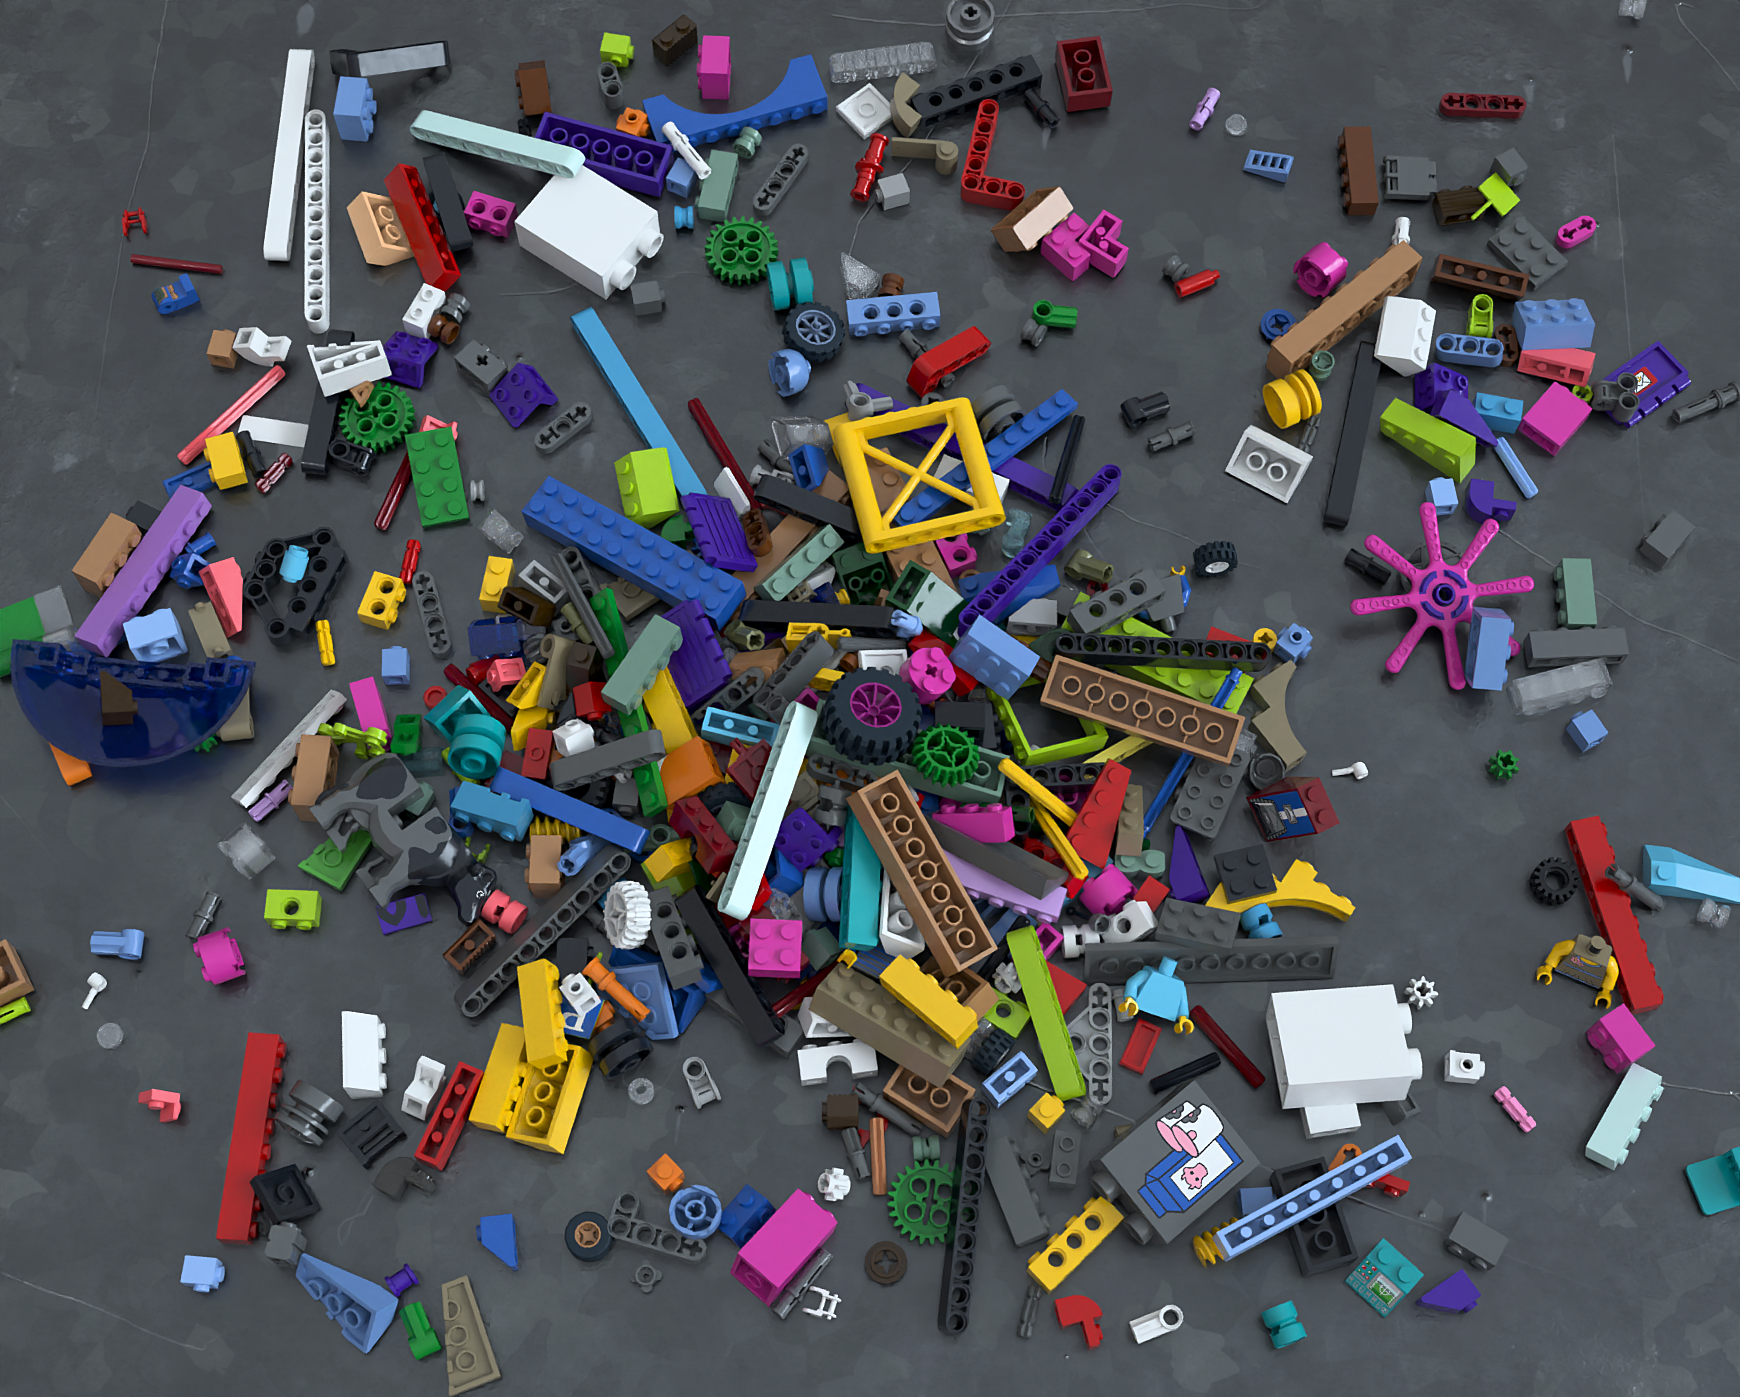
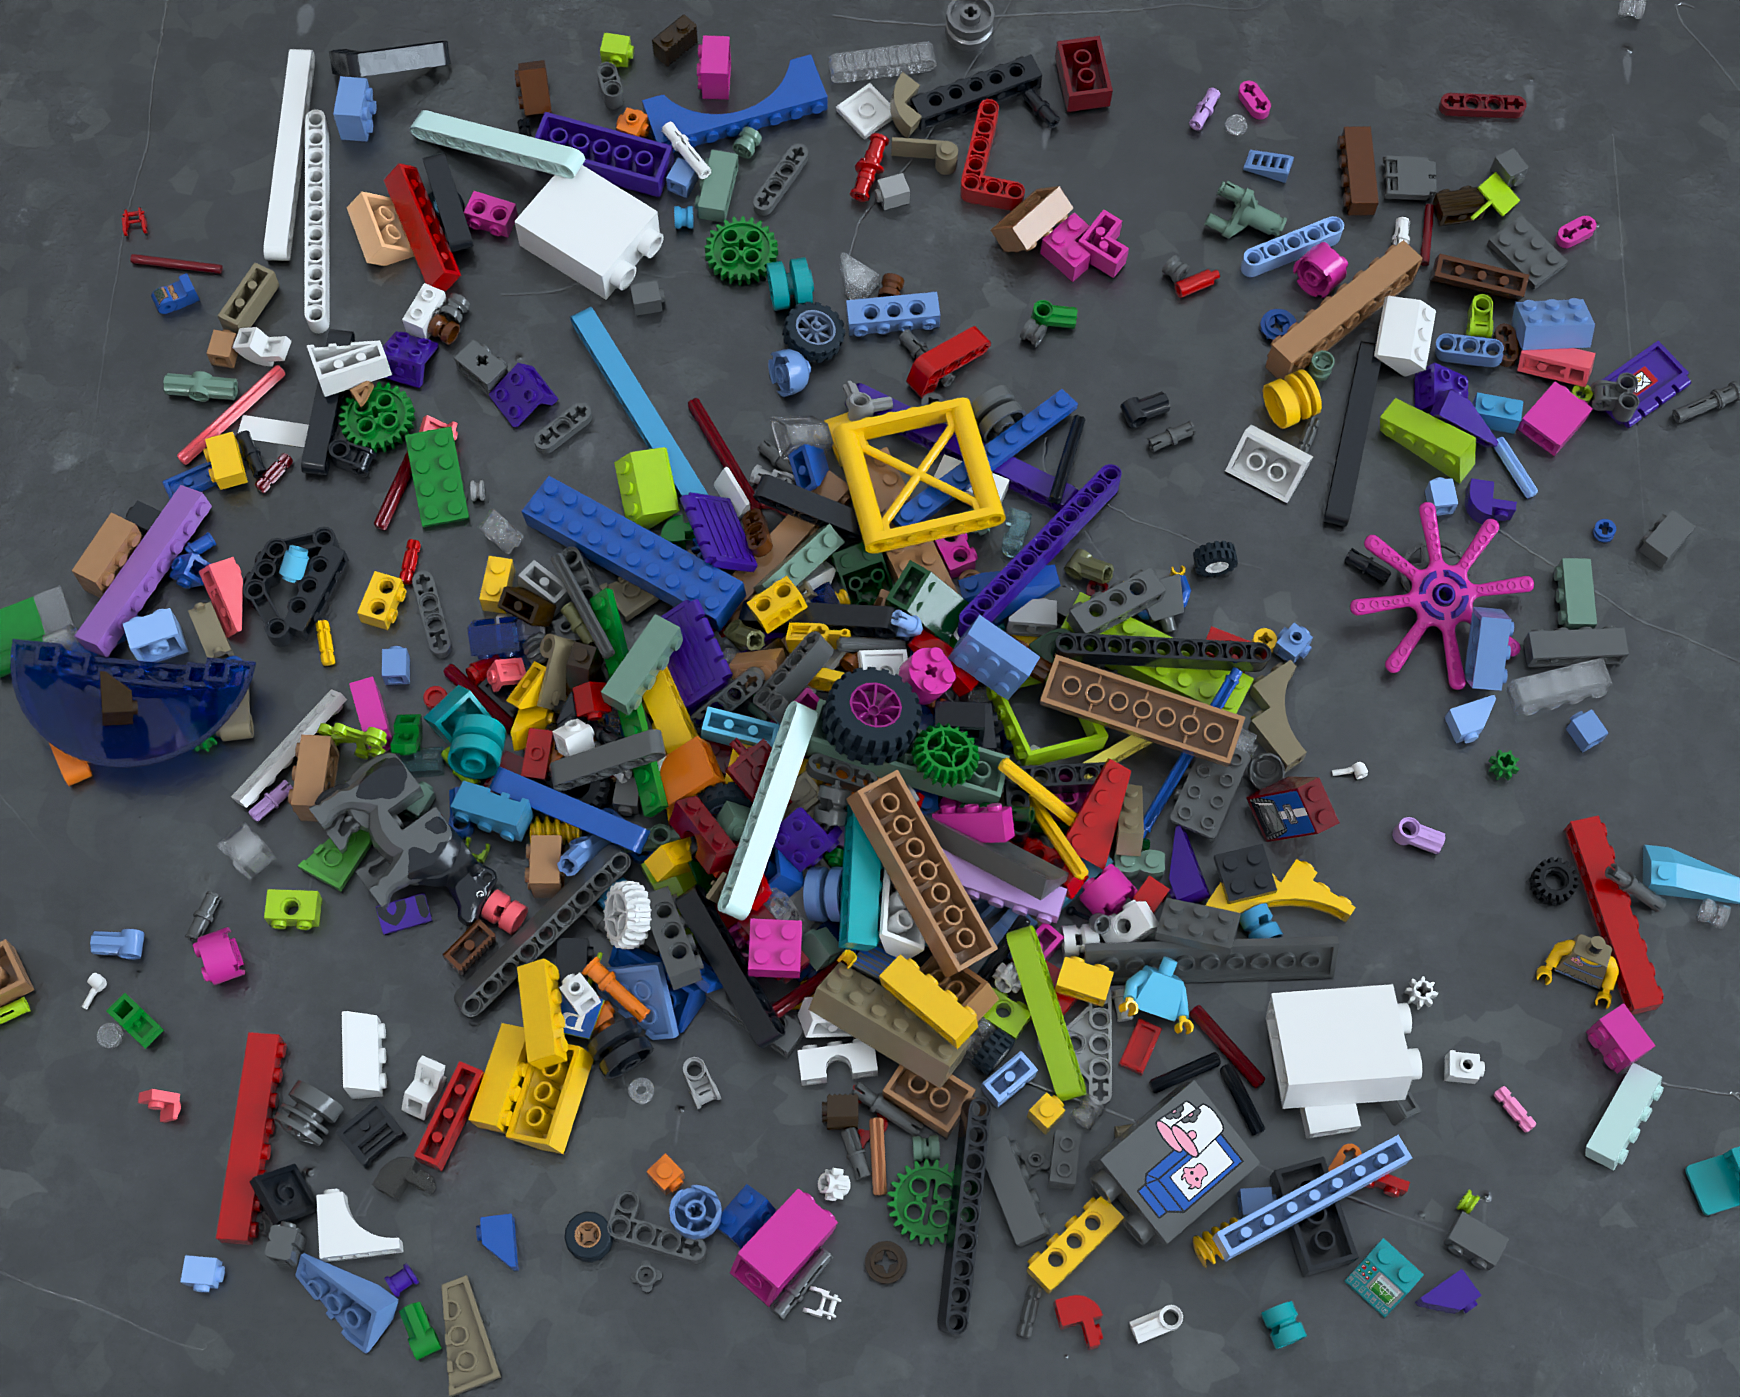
none -> green brick [106,993,164,1049]
none -> sand green piece [163,371,238,402]
none -> dark tan brick [218,263,280,334]
none -> white arch [316,1189,403,1262]
none -> yellow brick [747,576,808,634]
none -> yellow brick [1055,956,1114,1007]
none -> sand green wheel [1204,180,1287,239]
none -> black axle [1220,1063,1265,1136]
none -> dark pink beam [1238,80,1271,120]
none -> light blue beam [1240,216,1344,277]
none -> lavender piece [1392,817,1446,855]
none -> dark red bar [1420,204,1434,266]
none -> light blue slope [1445,695,1496,743]
none -> lime bush [1456,1189,1480,1215]
none -> blue bush [1593,519,1616,543]

